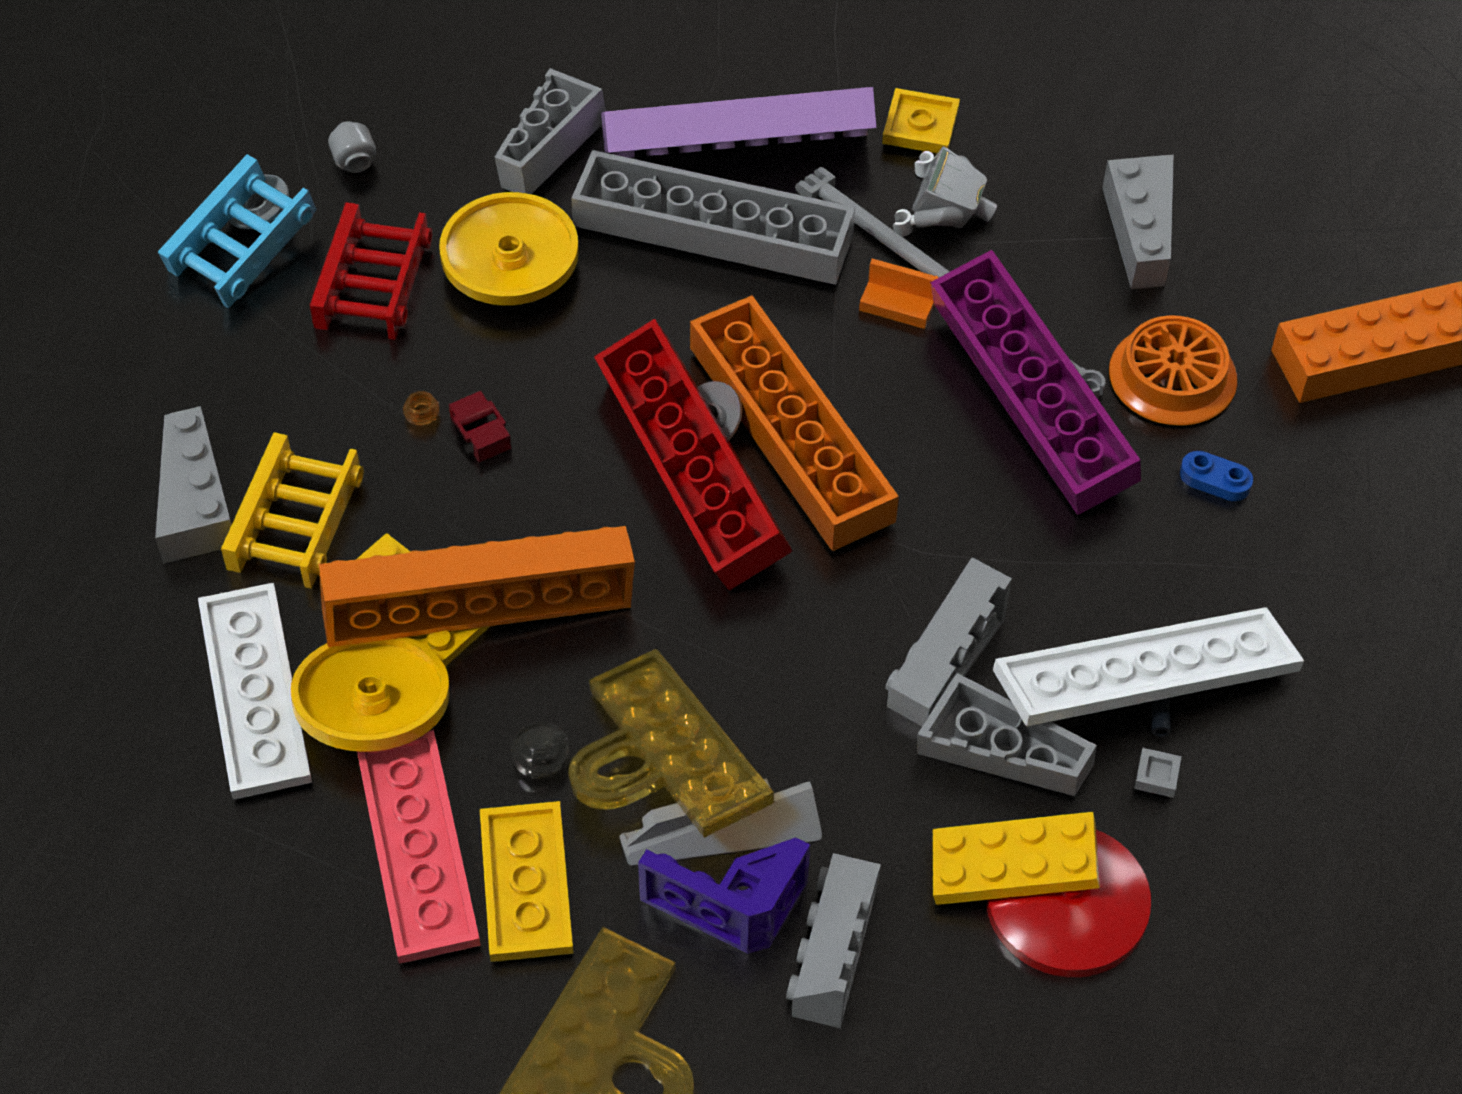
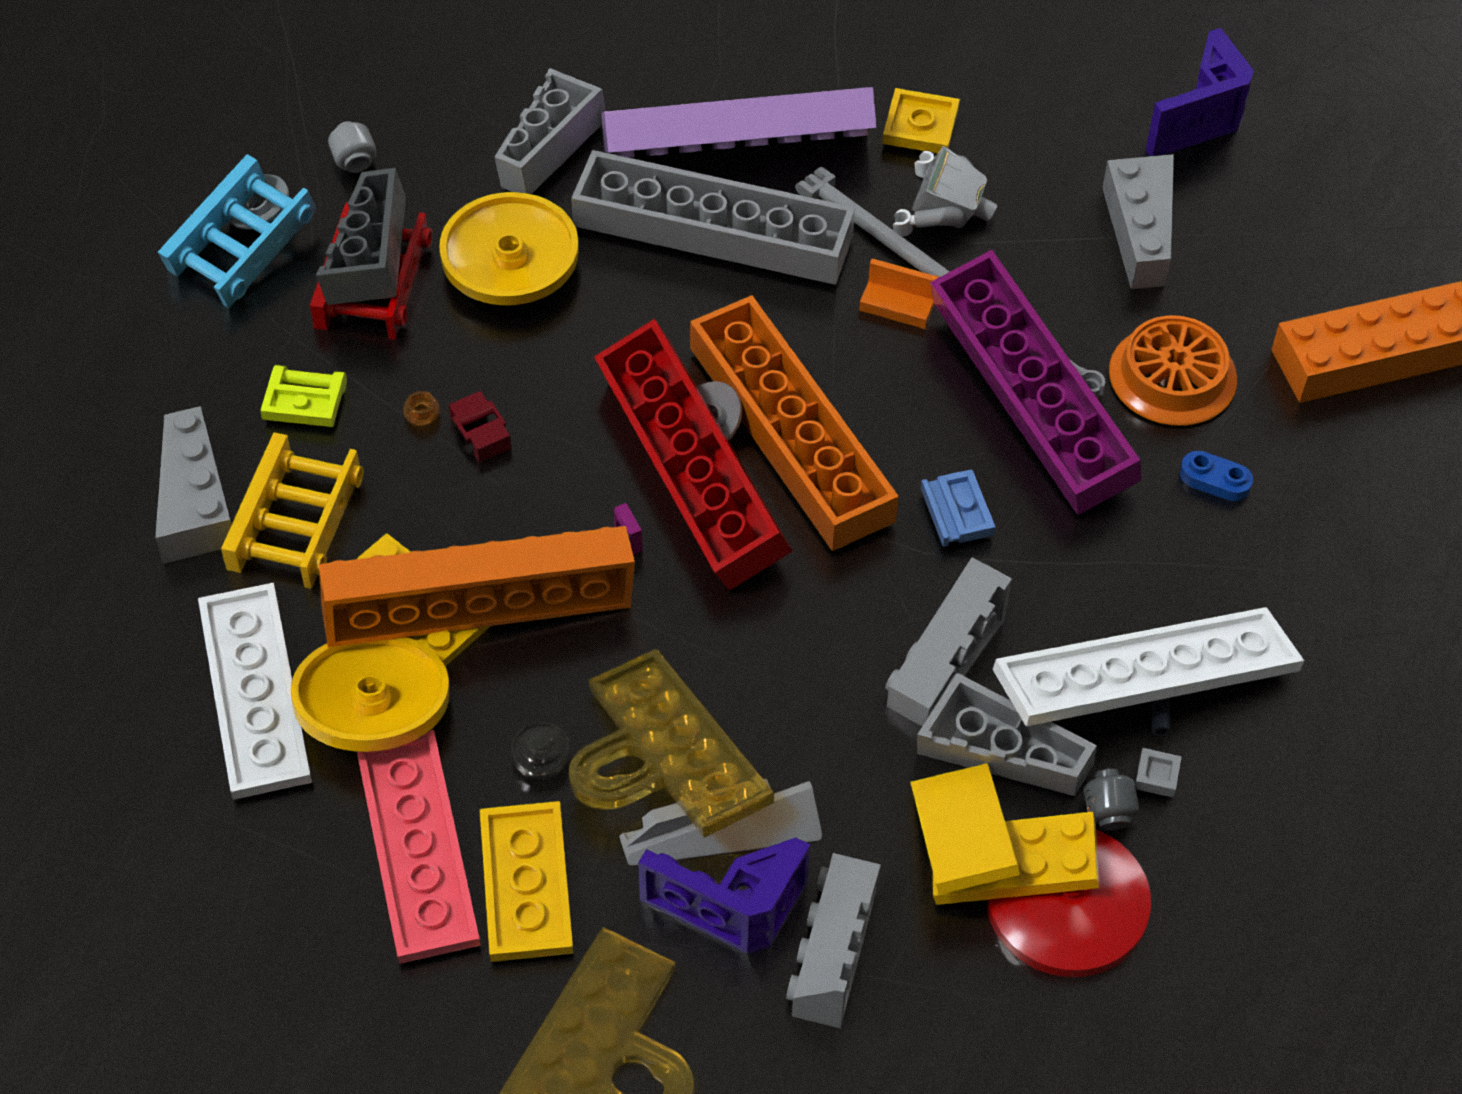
none -> neon yellow plate [260,365,347,427]
none -> dark grey wedge [316,168,406,305]
none -> magenta tile [613,503,643,555]
none -> yellow tile [910,763,1020,895]
none -> medium blue plate [921,469,996,547]
none -> dark grey head [1084,769,1139,831]
none -> dark purple bracket [1146,28,1254,156]

